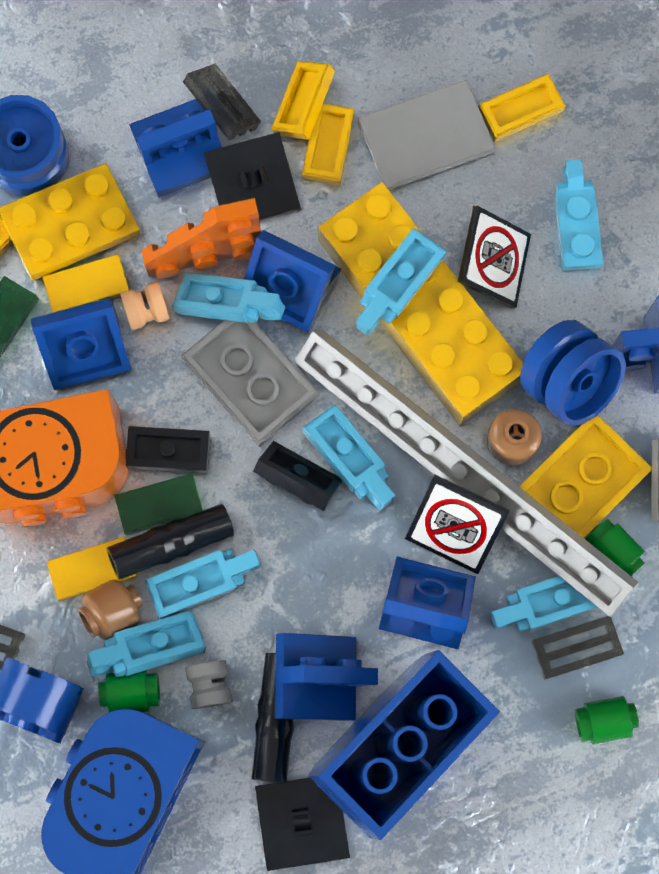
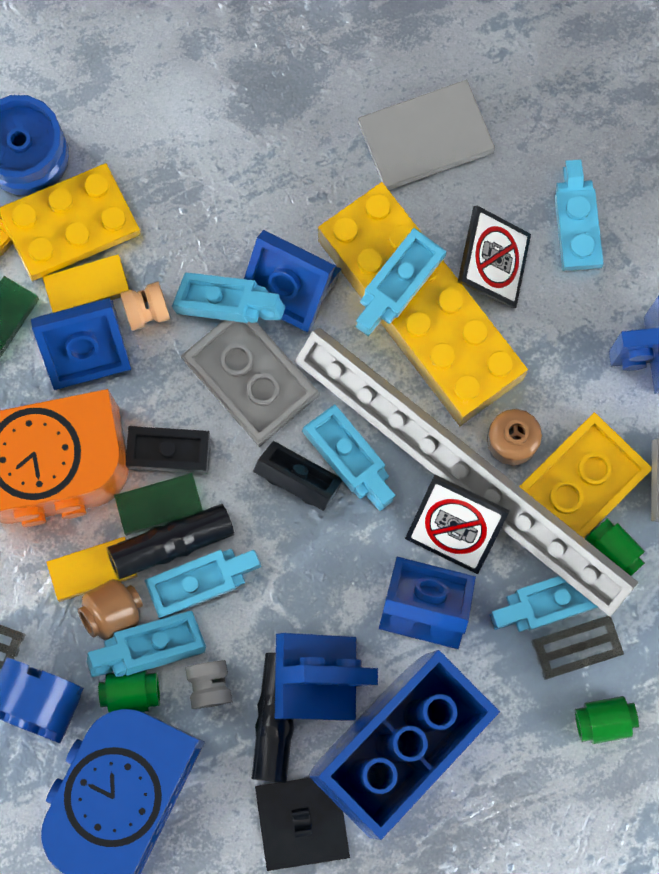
blue bracket [129,97,222,198] -> none
orange plate [141,198,261,278] -> none
clear smoke tile [183,63,261,141] -> none
black piece [204,132,301,219] -> none
yellow tile [271,61,335,140] -> none
yellow tile [302,103,355,186] -> none
yellow tile [478,73,566,142] -> none
blue wheel [520,320,626,426] -> none

